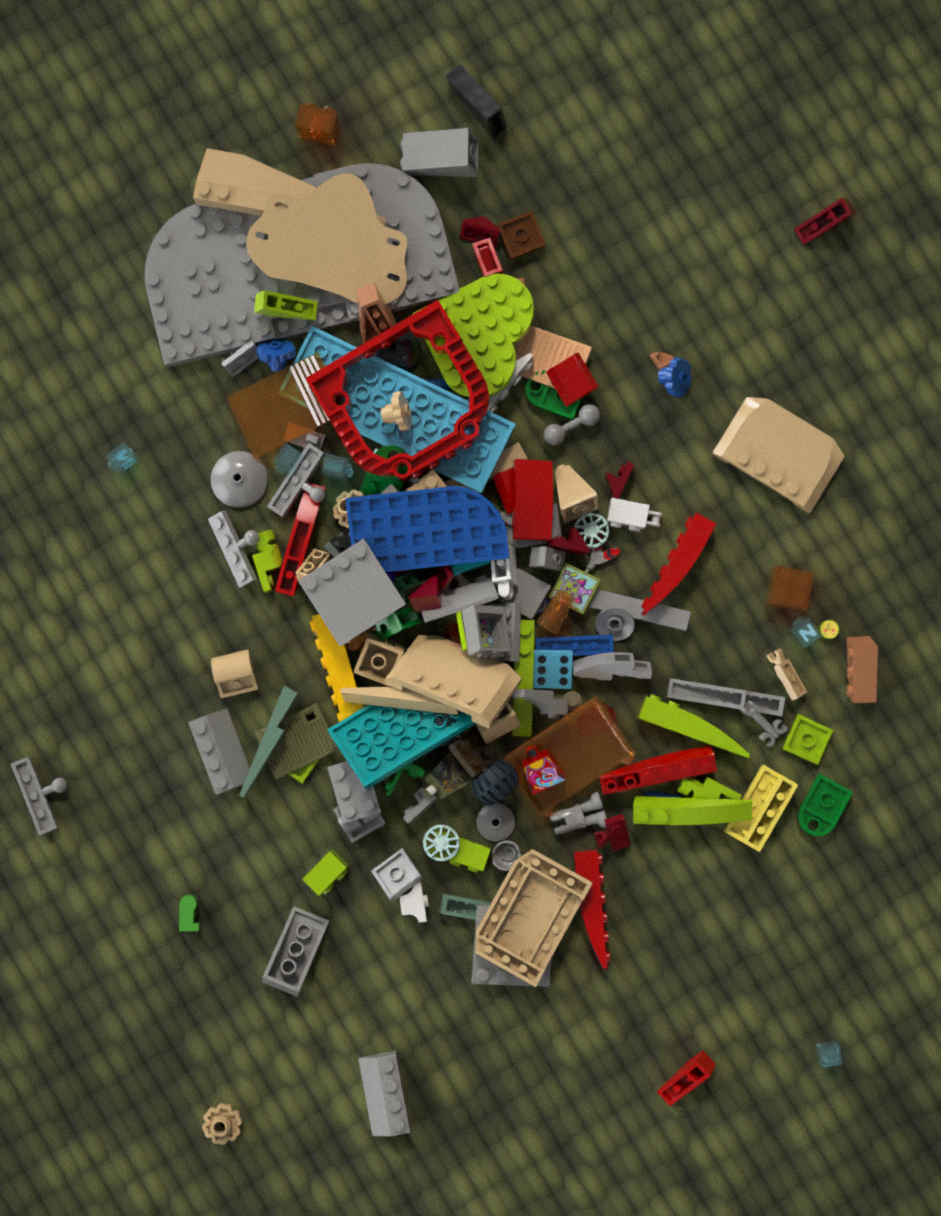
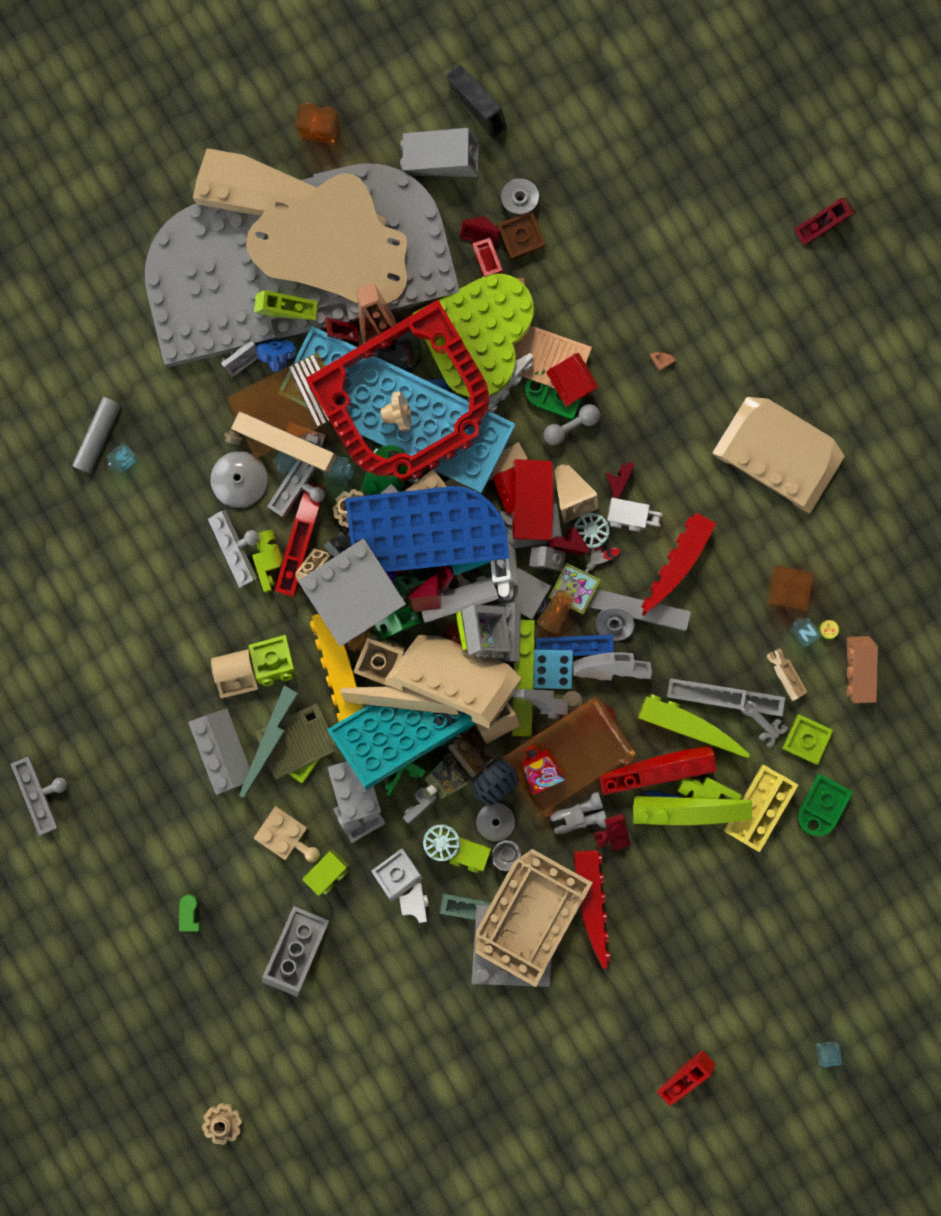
light grey slope [358,1050,411,1136] -> none
blue plant [658,358,692,397] -> none
none -> light grey brick [72,397,121,475]
none -> dark tan plate [224,430,244,445]
none -> tan slope [231,412,338,473]
none -> lime plate [249,635,296,686]
none -> tan plate [254,806,320,863]
none -> dark red slope [325,318,359,343]
none -> light grey dish [501,179,539,215]

